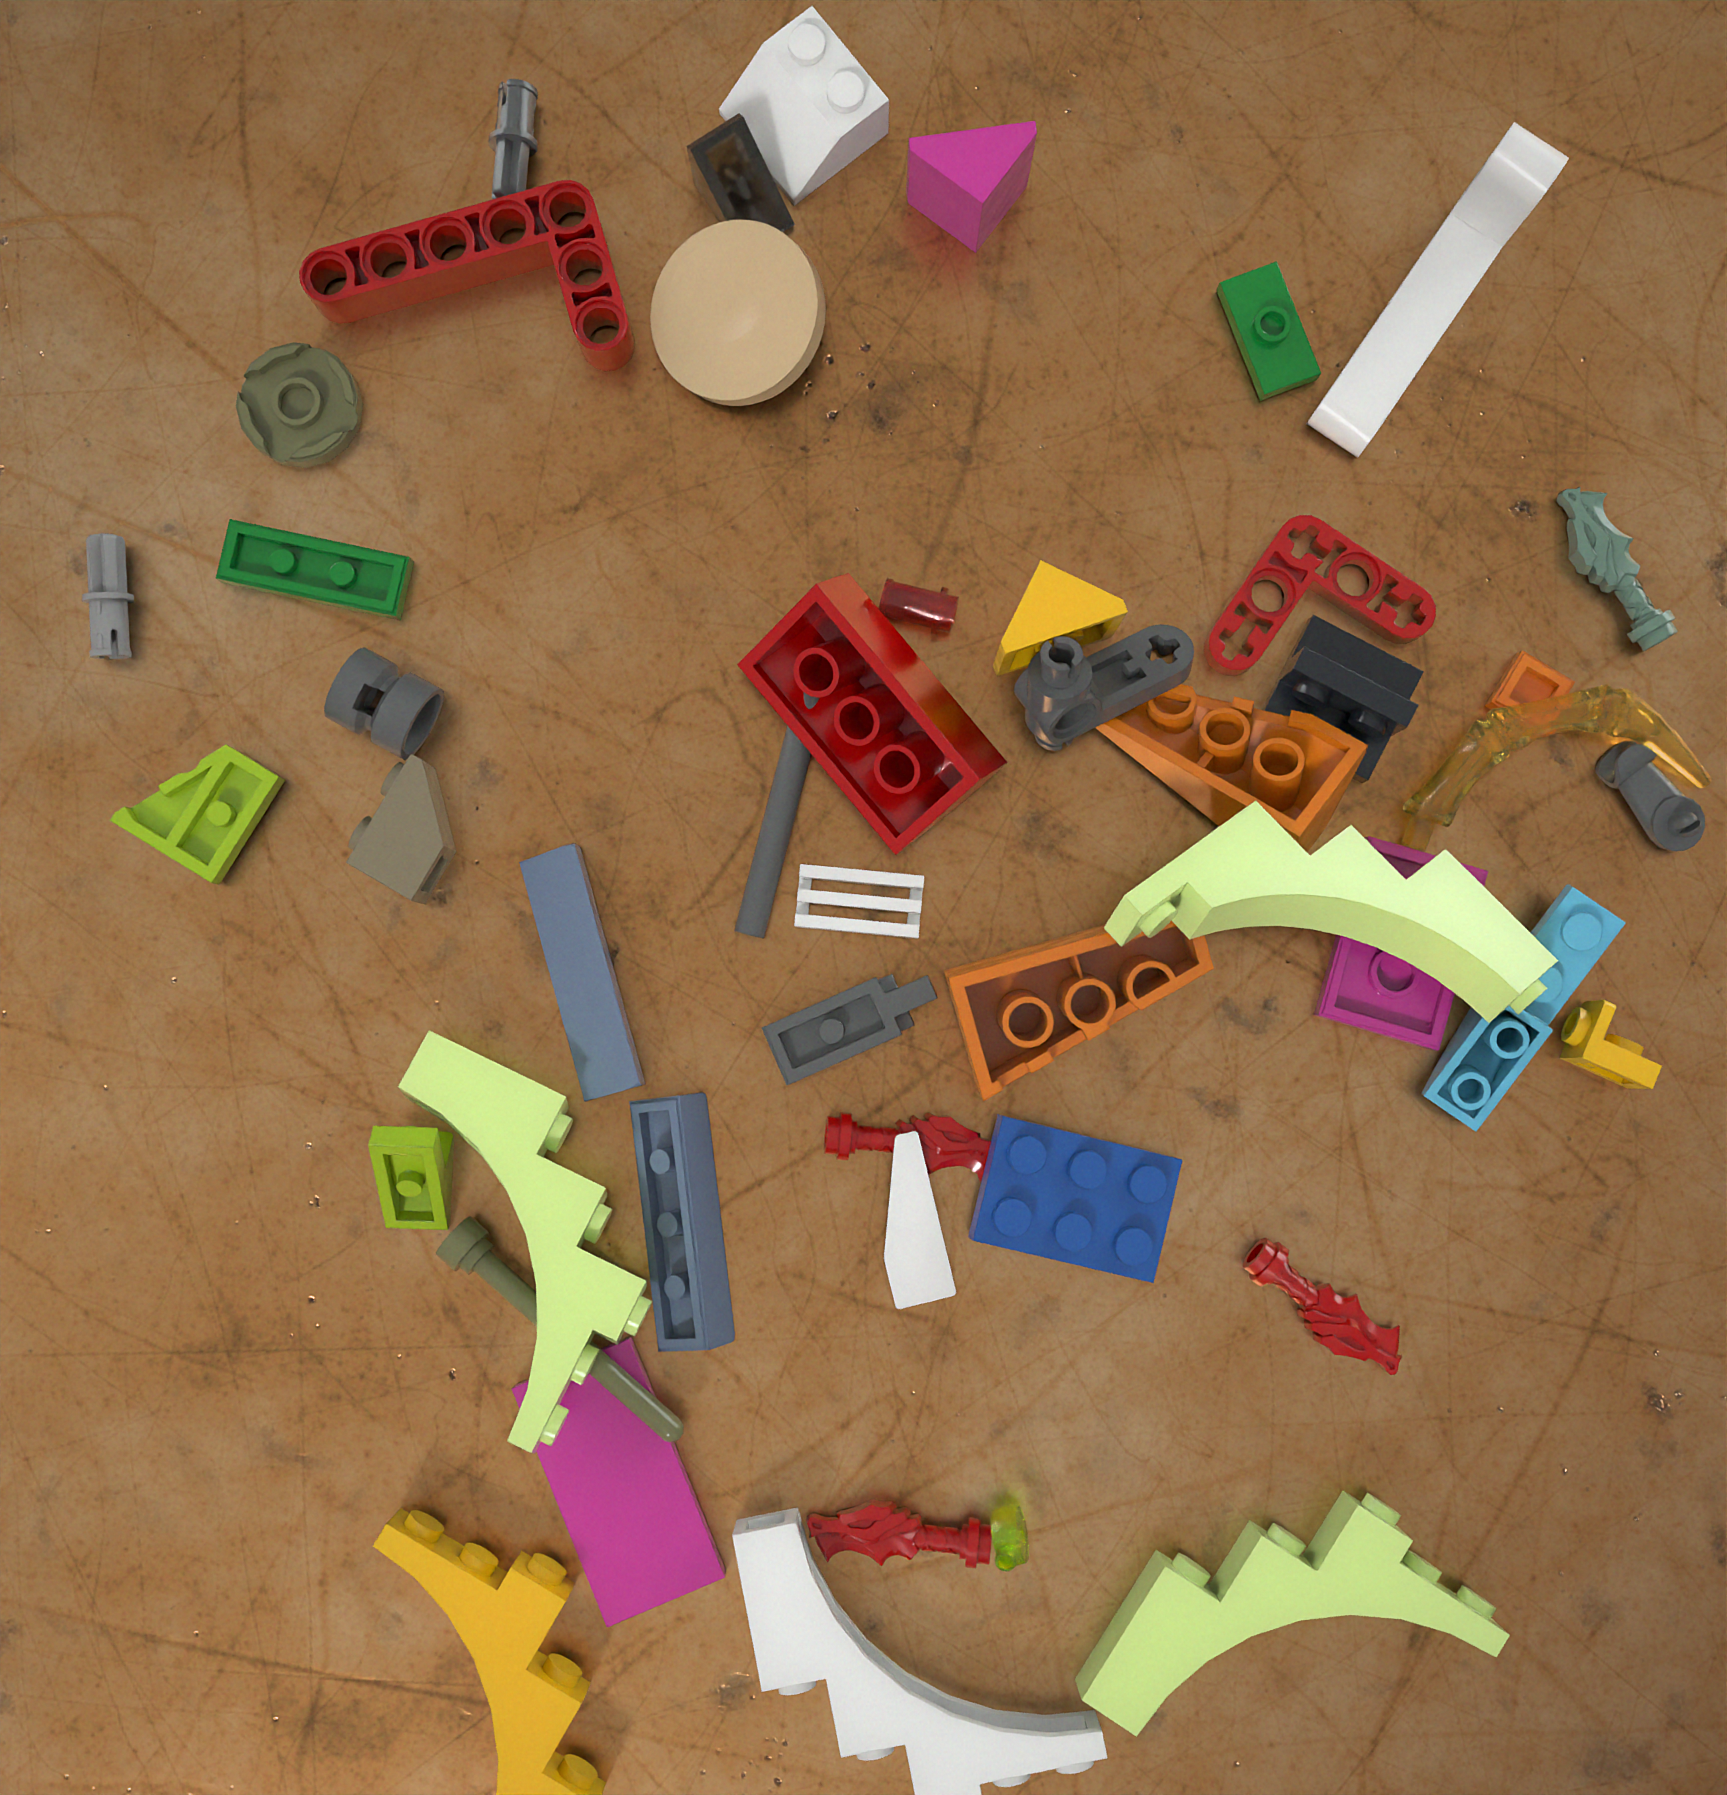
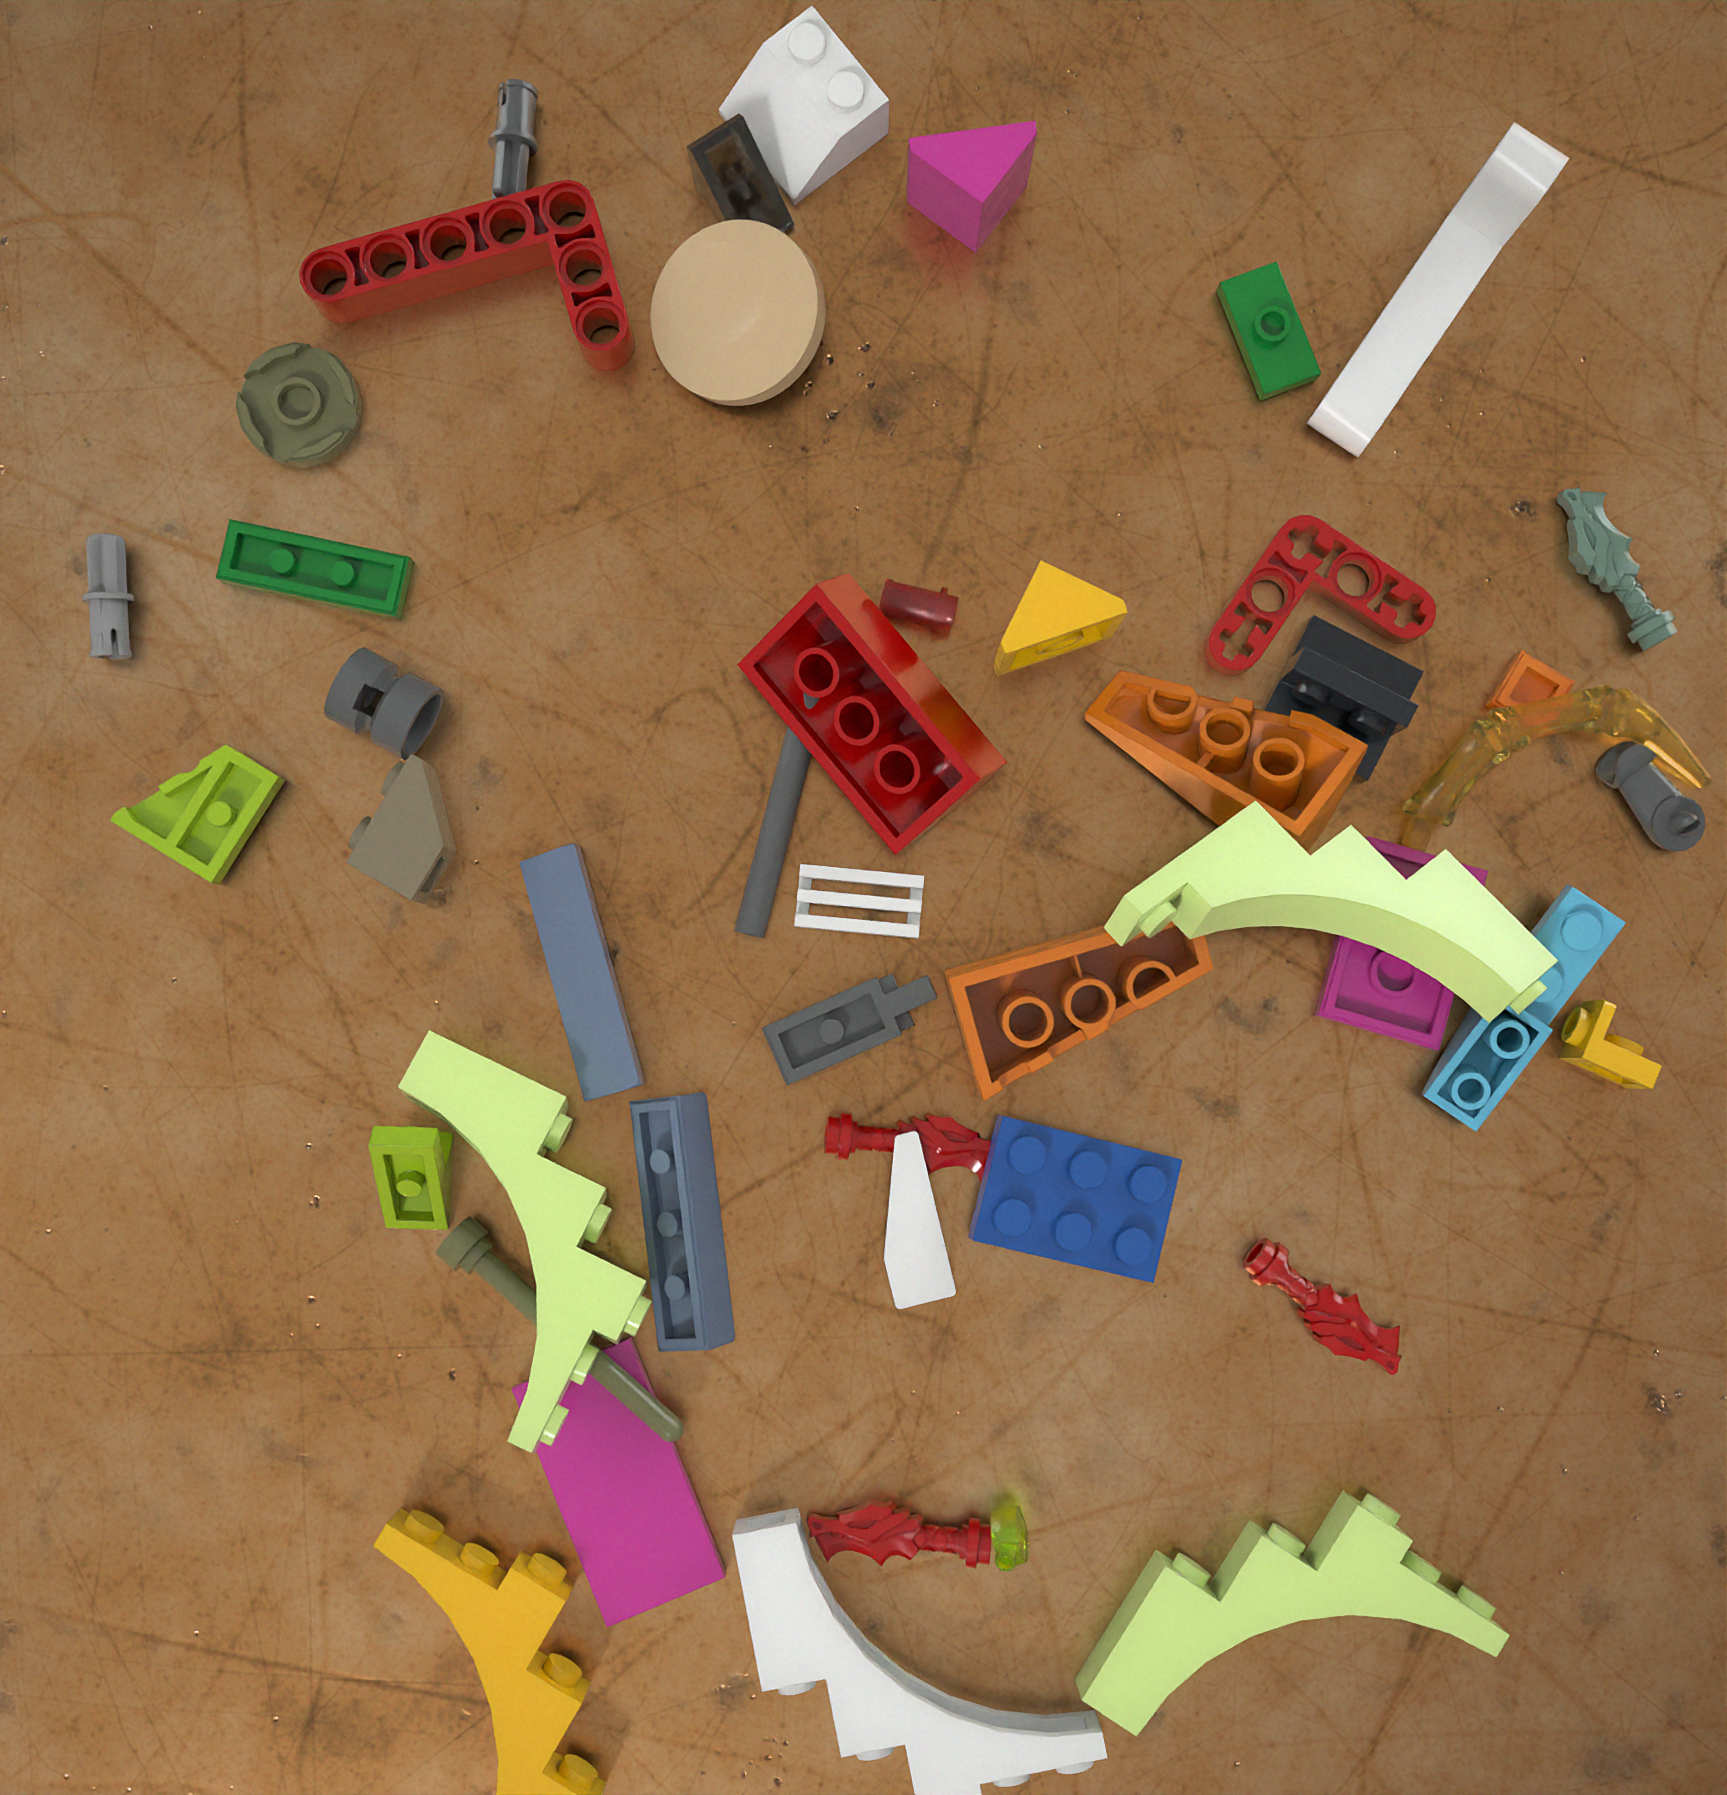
dark grey piece [1014,624,1194,751] -> none

